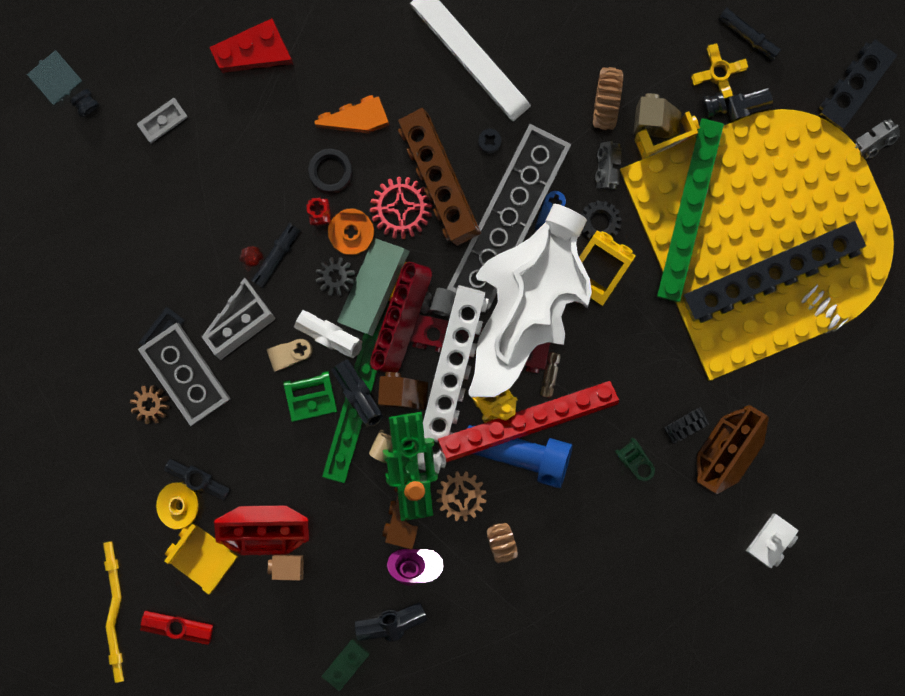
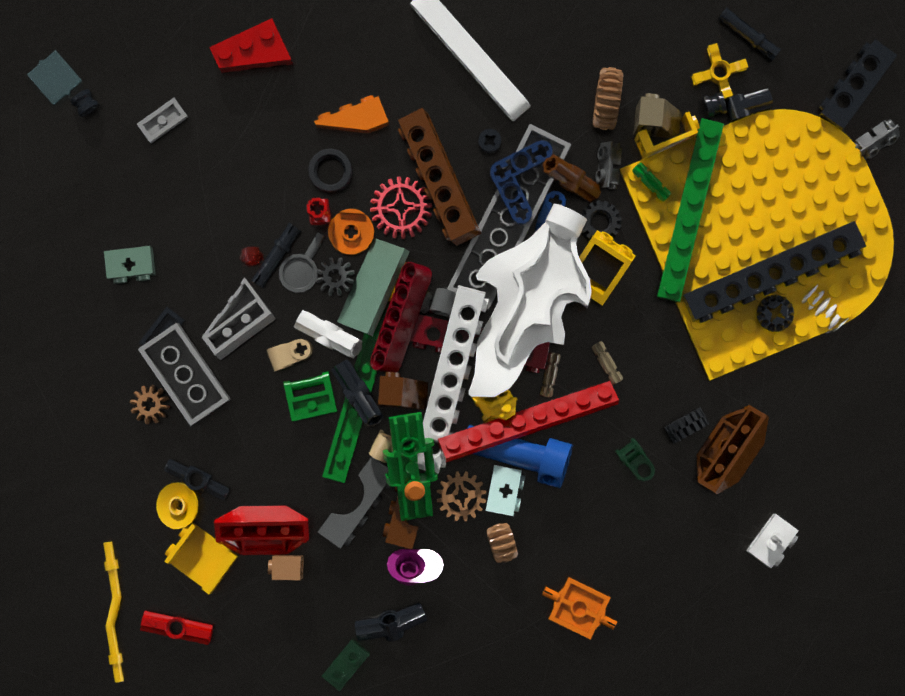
none -> sand green brick [104,246,156,284]
none -> dark grey piece [279,232,325,293]
none -> dark grey arch [318,457,391,548]
none -> light aqua brick [486,465,525,516]
none -> dark blue beam [490,140,553,225]
none -> orange plate [542,577,617,640]
none -> reddish brown piece [543,154,601,202]
none -> dark tan axle [592,341,623,385]
none -> green axle [633,162,671,202]
none -> black gear [757,294,795,332]

